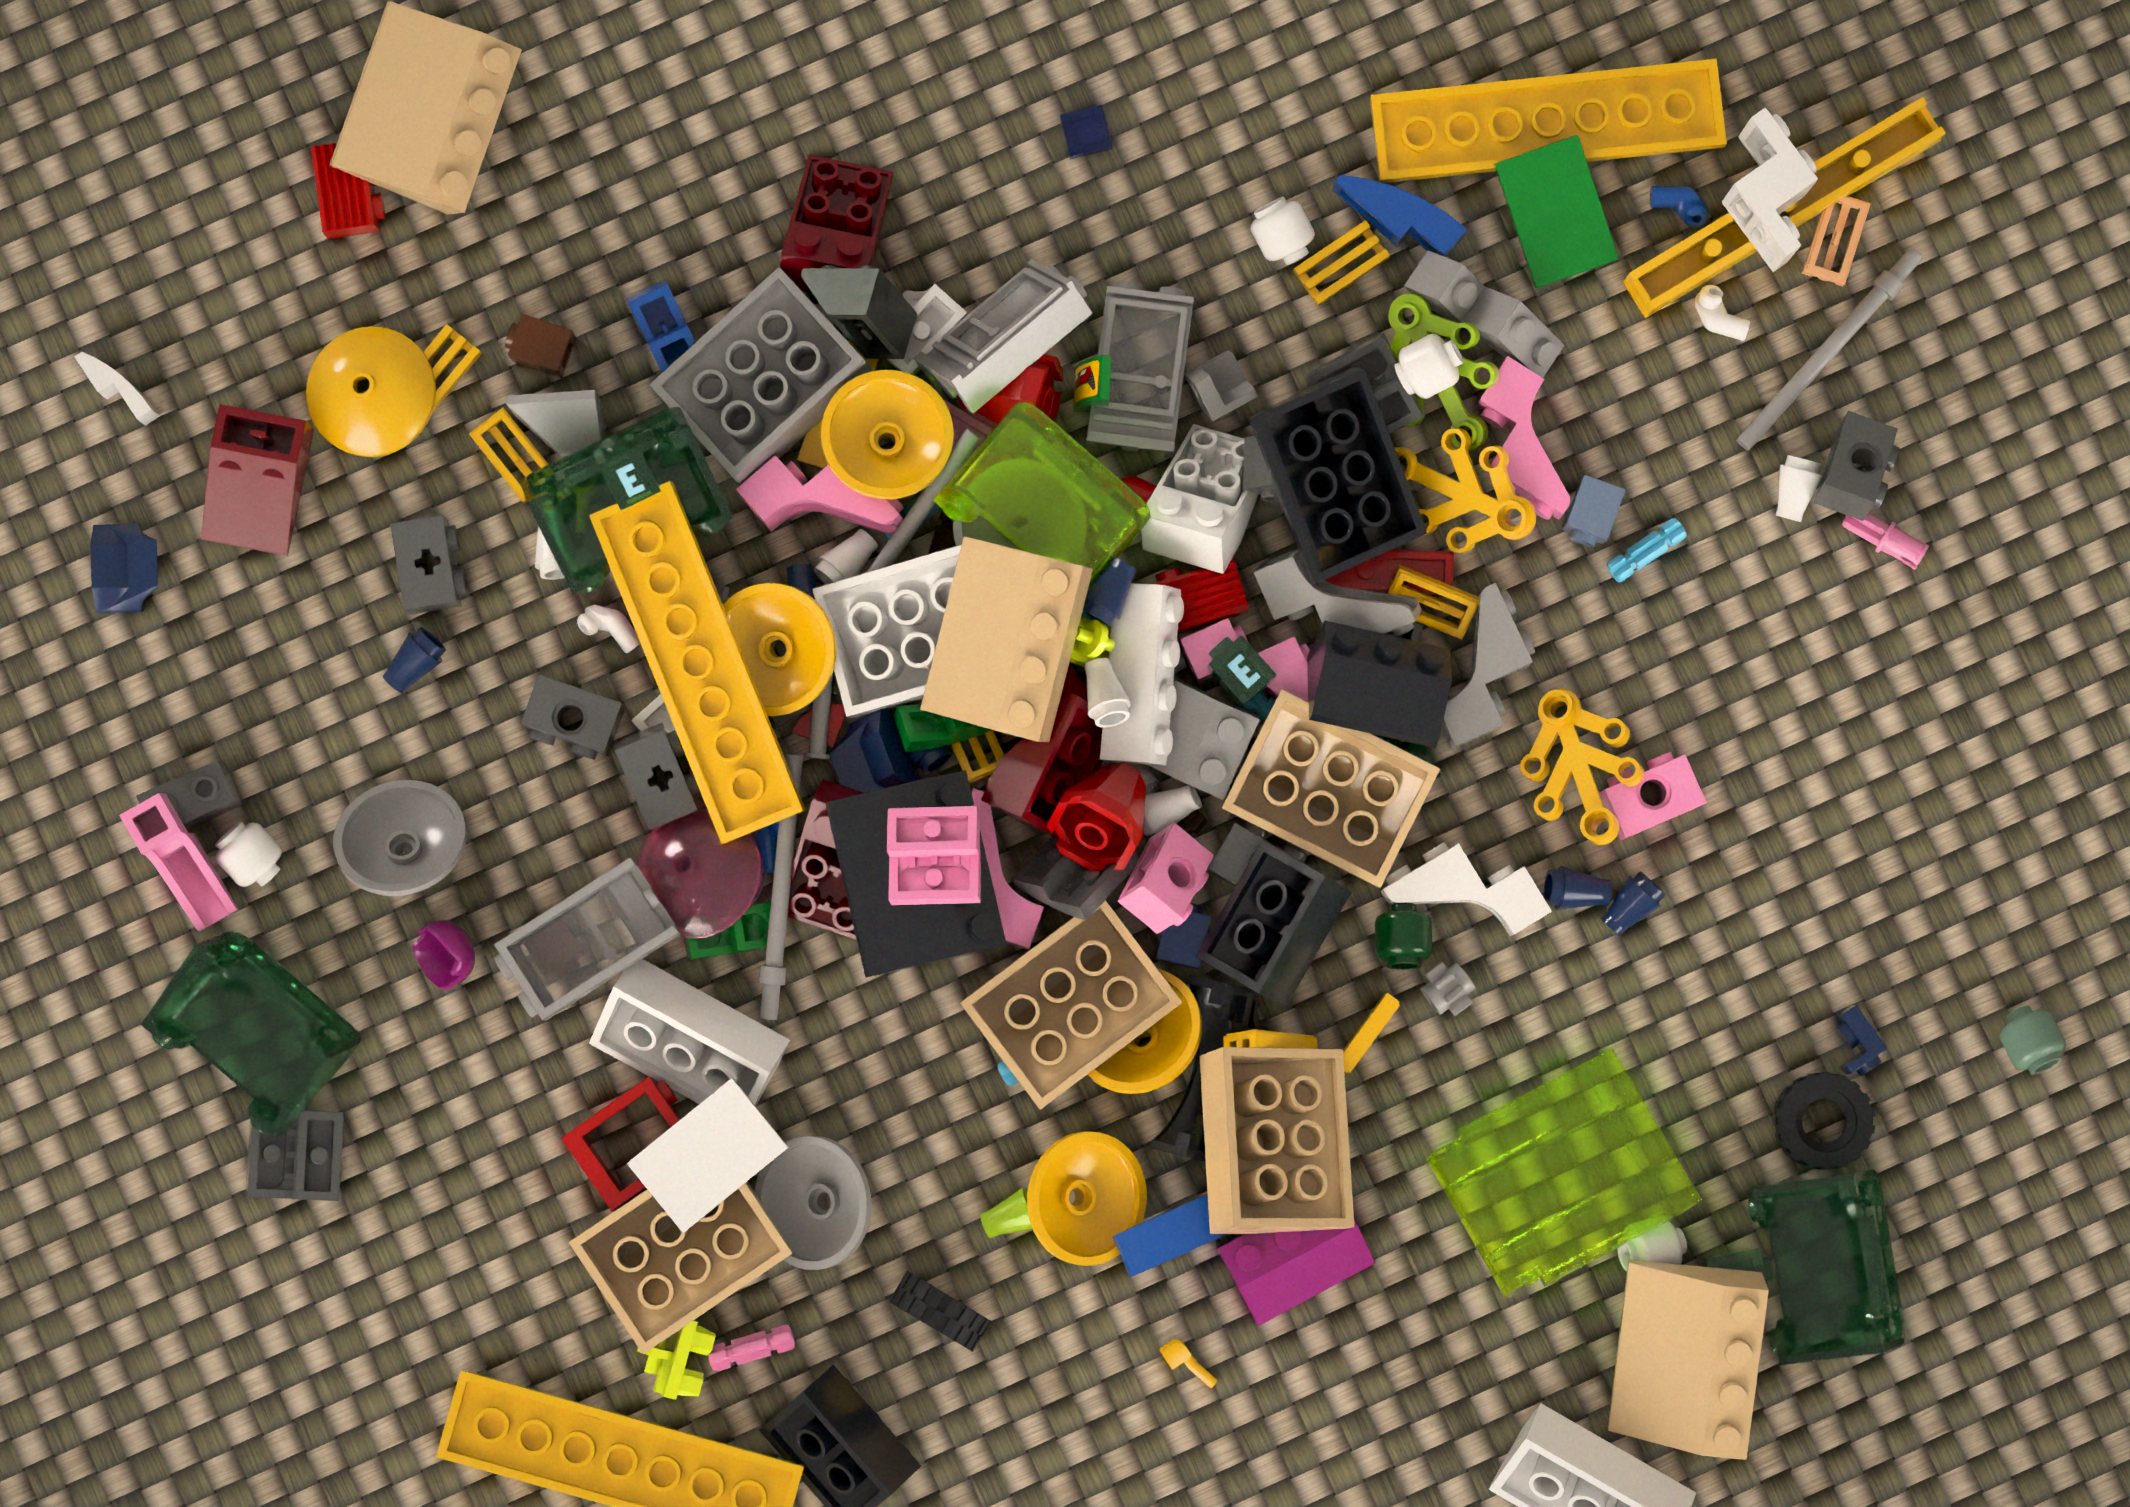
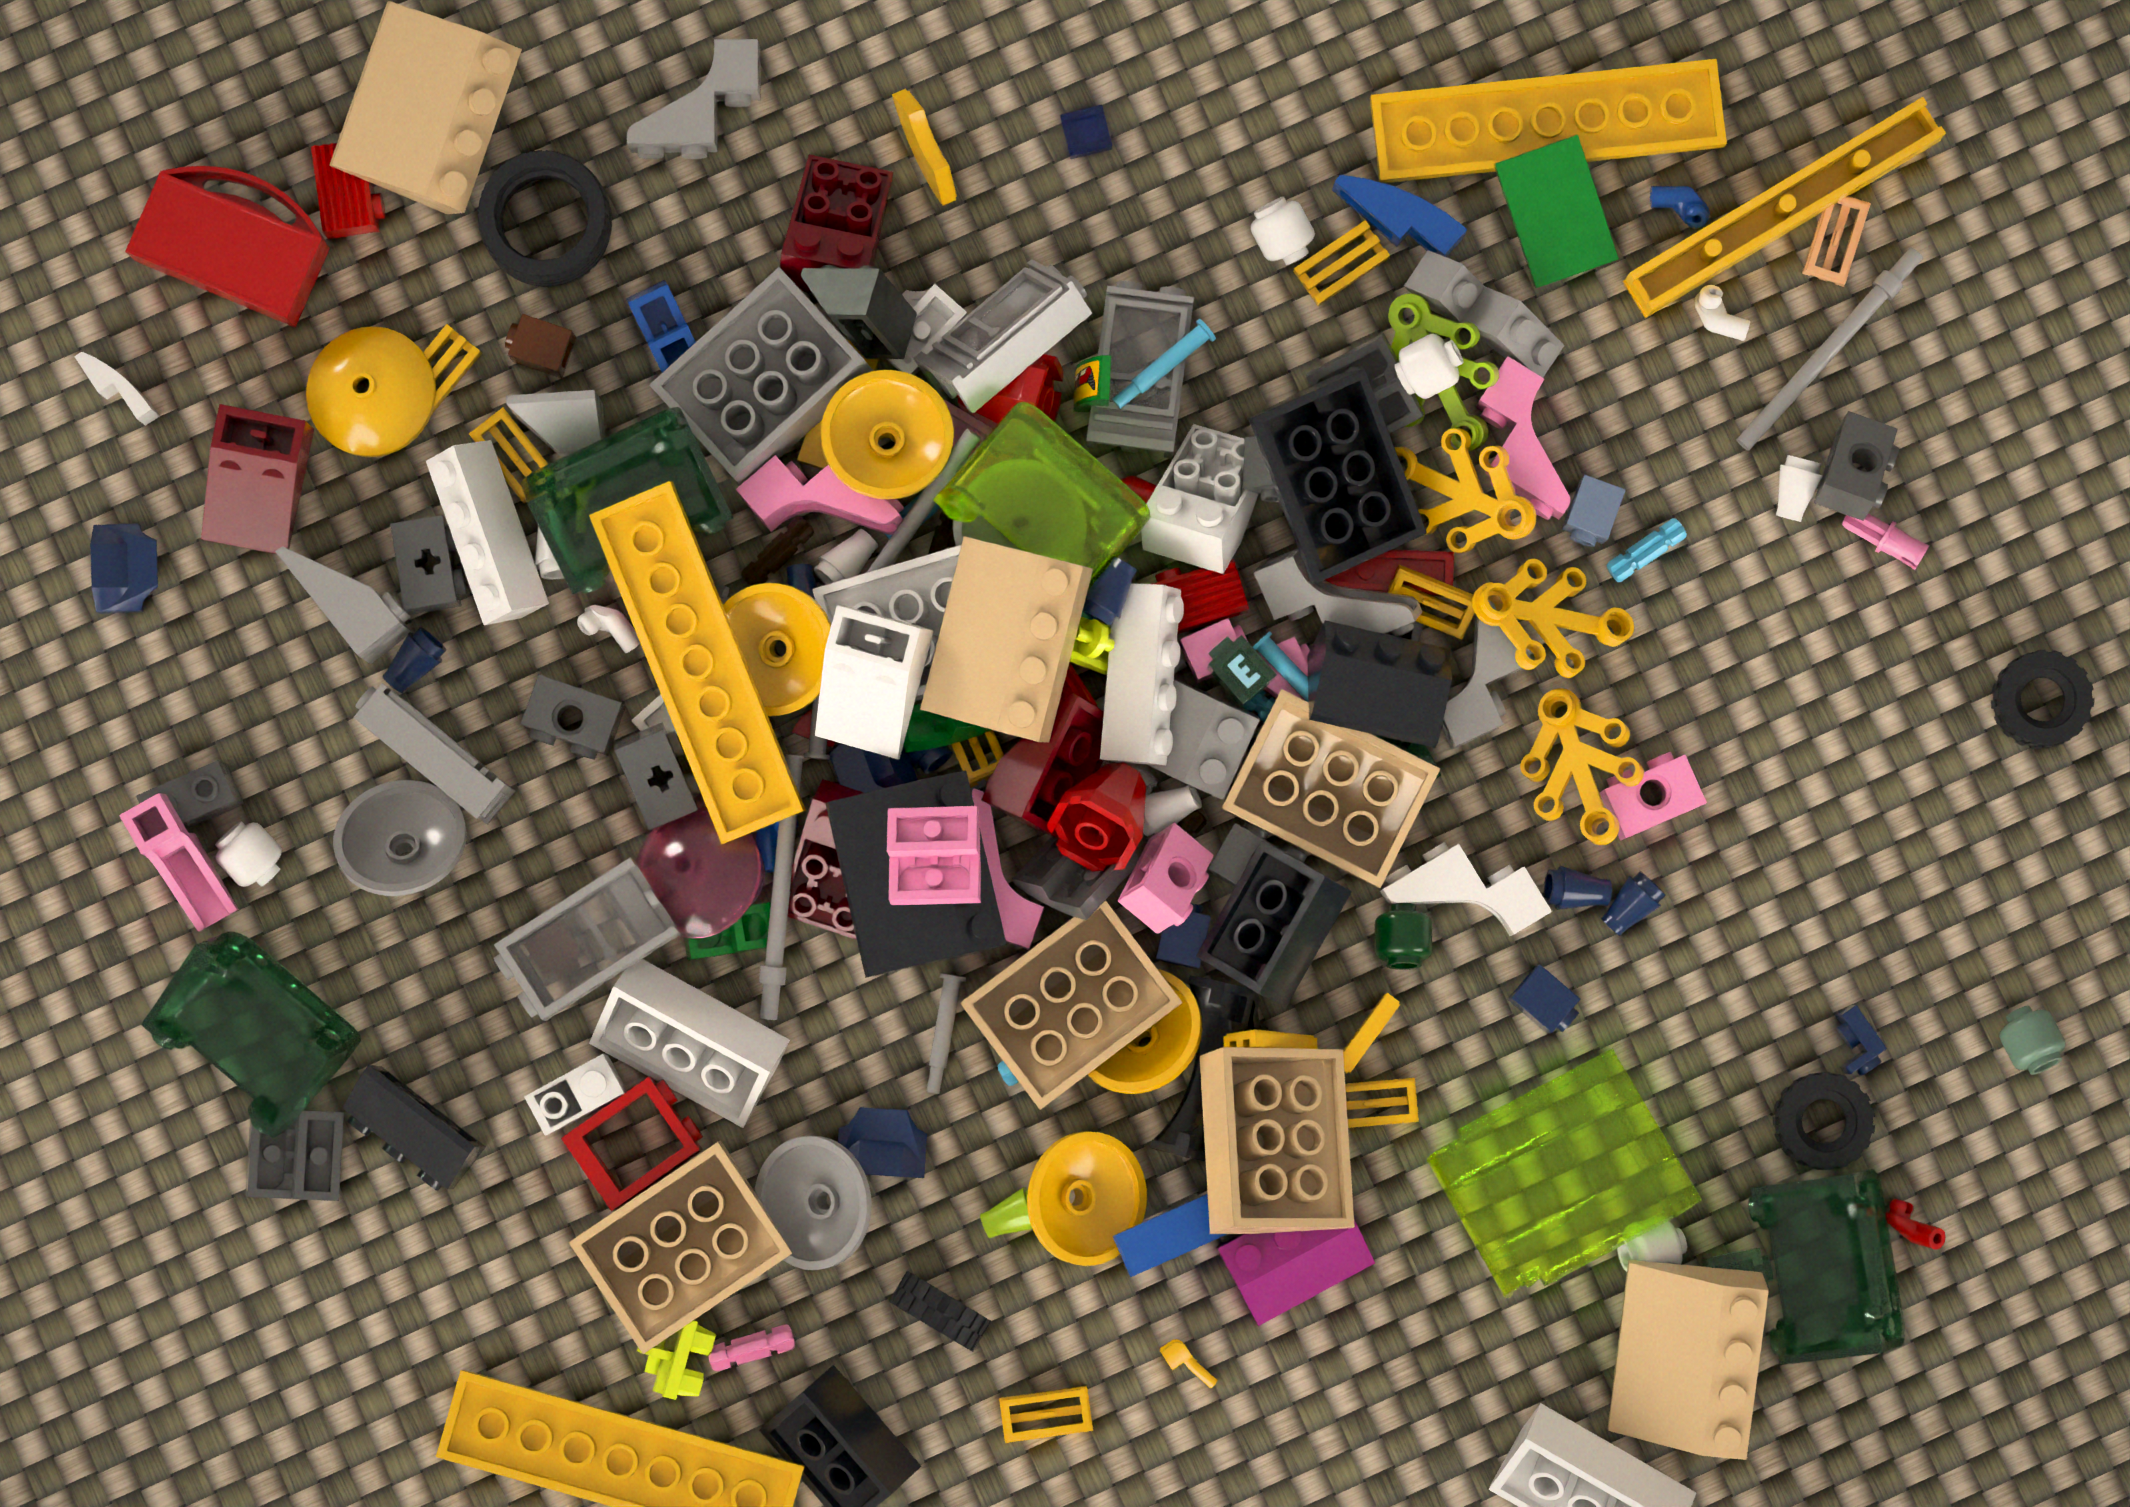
magenta hair [412,920,475,991] -> none
clear green brick [593,432,661,510] -> none
white tile [627,1078,789,1233] -> none
white cone [1084,658,1131,728] -> none
light grey panel [1184,350,1258,421] -> none
light grey gear [1420,961,1476,1016] -> none
white bracket [1722,107,1818,272] -> none
none -> red piece [125,166,330,328]
none -> light grey slope [275,546,412,665]
none -> black slope [342,1065,486,1191]
none -> light grey door [353,683,516,825]
none -> white brick [426,440,549,625]
none -> black tyre [478,150,612,287]
none -> white slope [524,1054,627,1136]
none -> light grey arch [627,39,761,159]
none -> dark brown axle [741,516,814,586]
none -> white slope [815,605,934,759]
none -> dark blue slope [838,1107,928,1178]
none -> yellow tile [892,88,957,206]
none -> light grey piece [926,973,966,1094]
none -> yellow tile [999,1385,1093,1443]
none -> medium azure piece [1112,319,1216,409]
none -> medium azure piece [1251,631,1309,703]
none -> yellow tile [1345,1078,1419,1128]
none -> yellow plant [1472,559,1634,678]
none -> dark blue brick [1507,964,1580,1034]
none -> red arm [1885,1199,1946,1249]
none -> black tyre [1991,650,2095,749]

